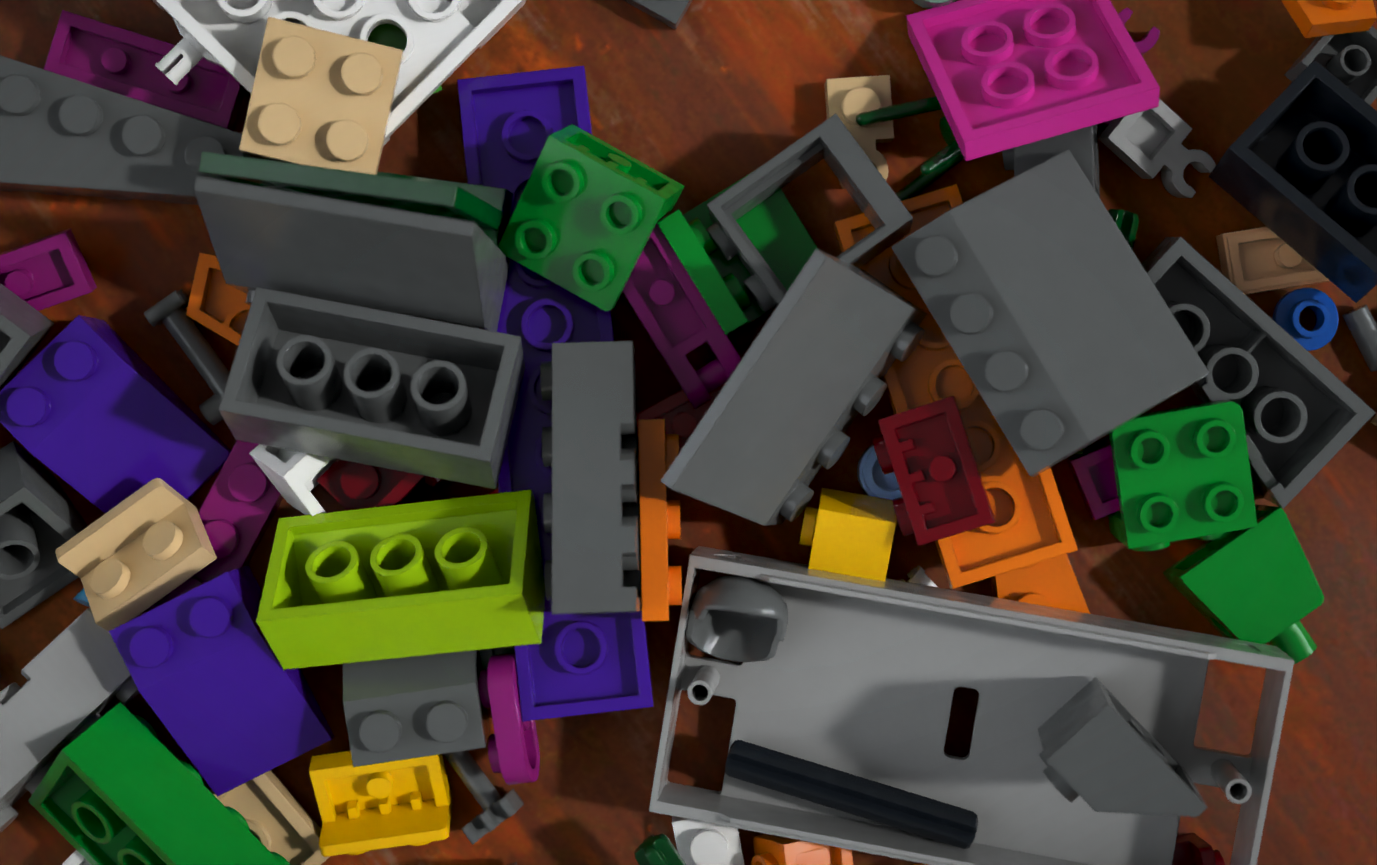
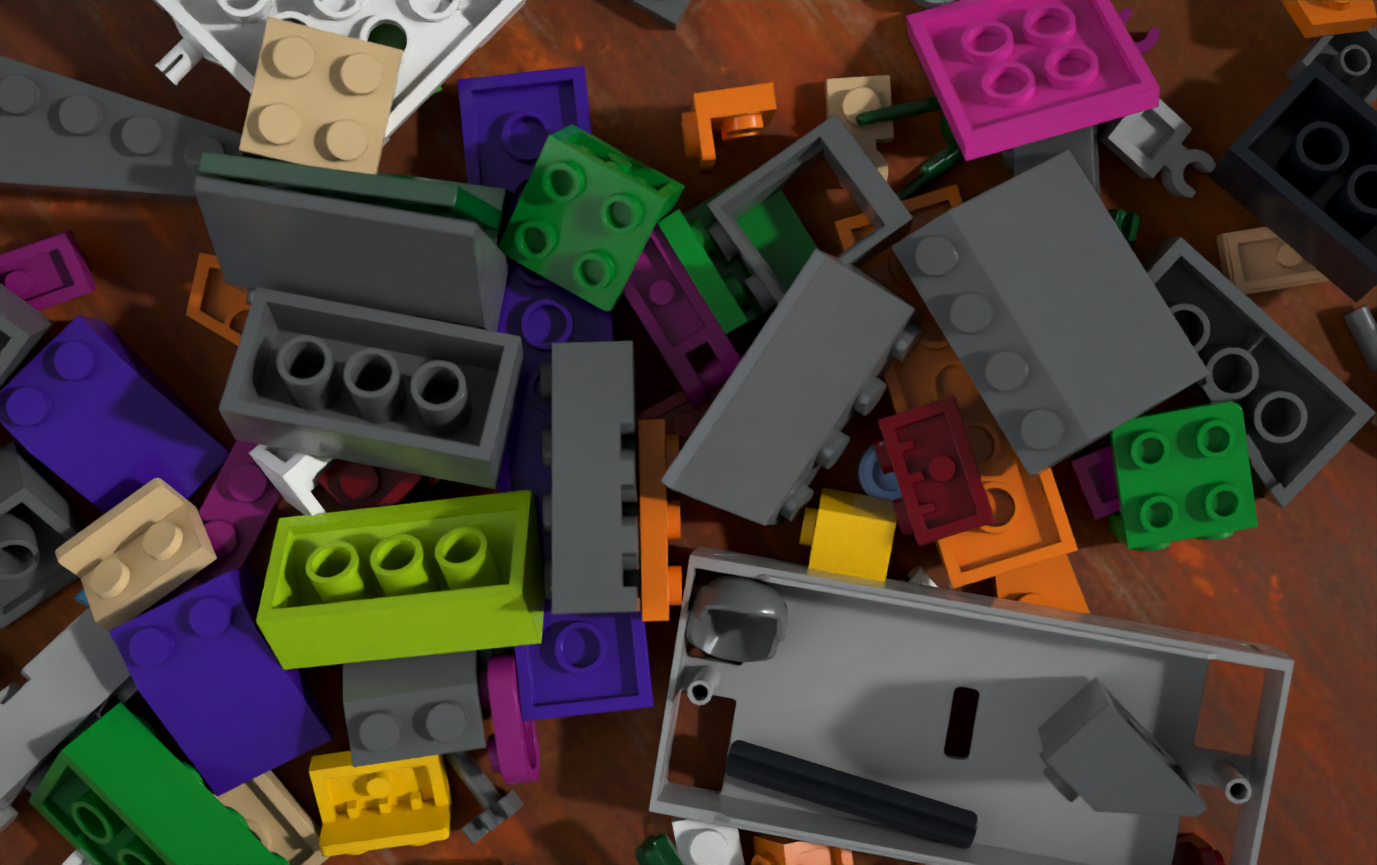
magenta plate [44,10,246,131] -> none
dark grey piece [144,289,230,426] -> none
green torso [1163,505,1324,664] -> none
blue plate [1273,288,1339,351] -> none
none -> orange bracket [681,82,777,173]

